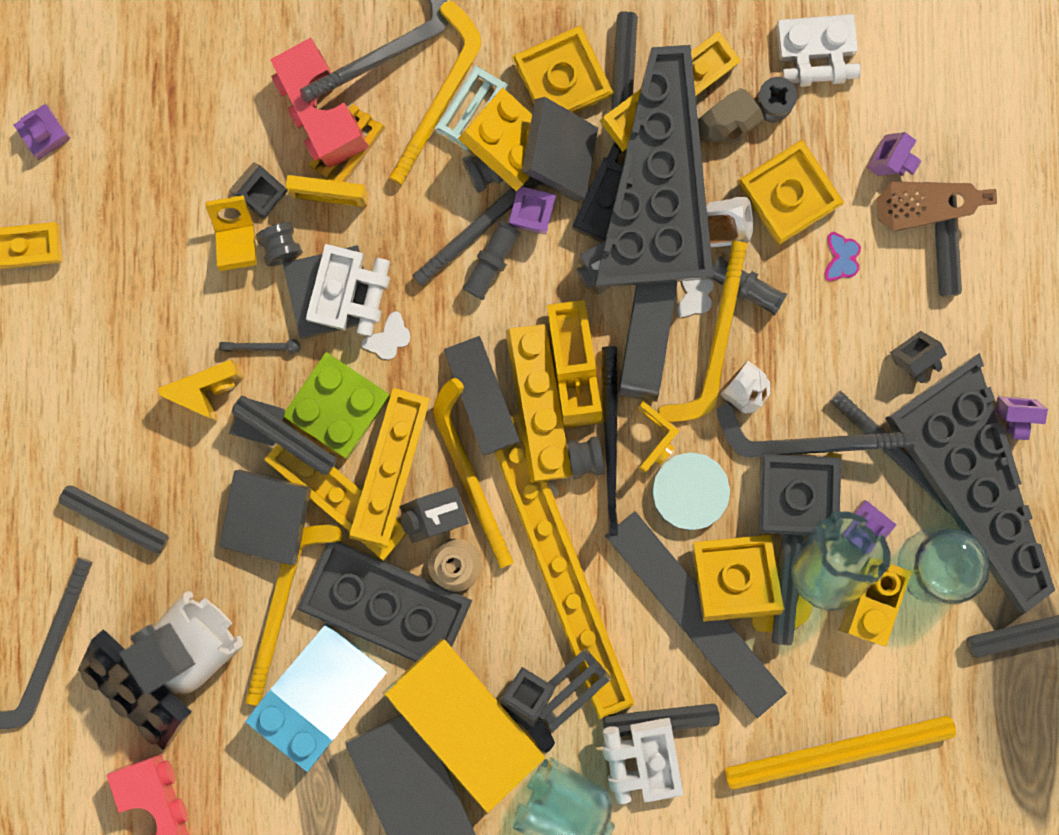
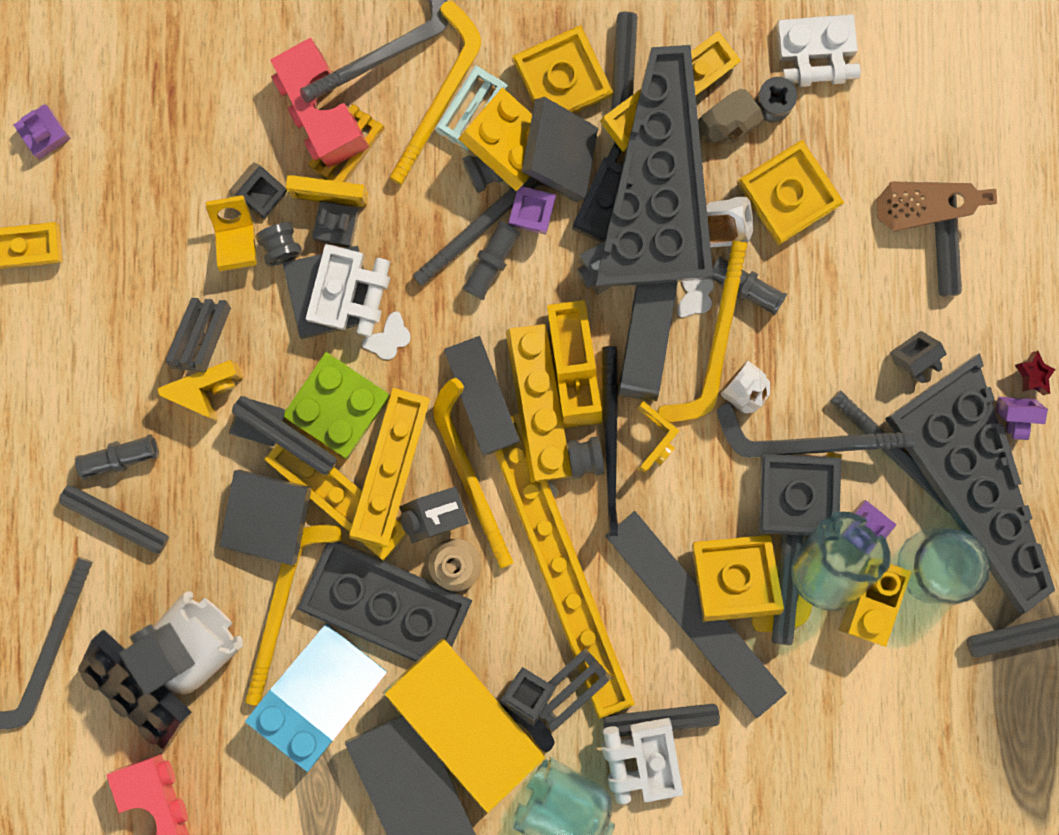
dark grey hinge [219,339,300,354] -> none
light aqua tile [652,452,730,530] -> none
yellow axle [725,716,957,790] -> none
medium blue sticker [825,232,861,281] -> none
medium lavender tile [867,132,921,176] -> none
none -> dark grey pin [75,434,159,480]
none -> dark grey tile [166,298,231,372]
none -> dark grey tile [312,201,359,248]
none -> dark red piece [1015,350,1056,396]

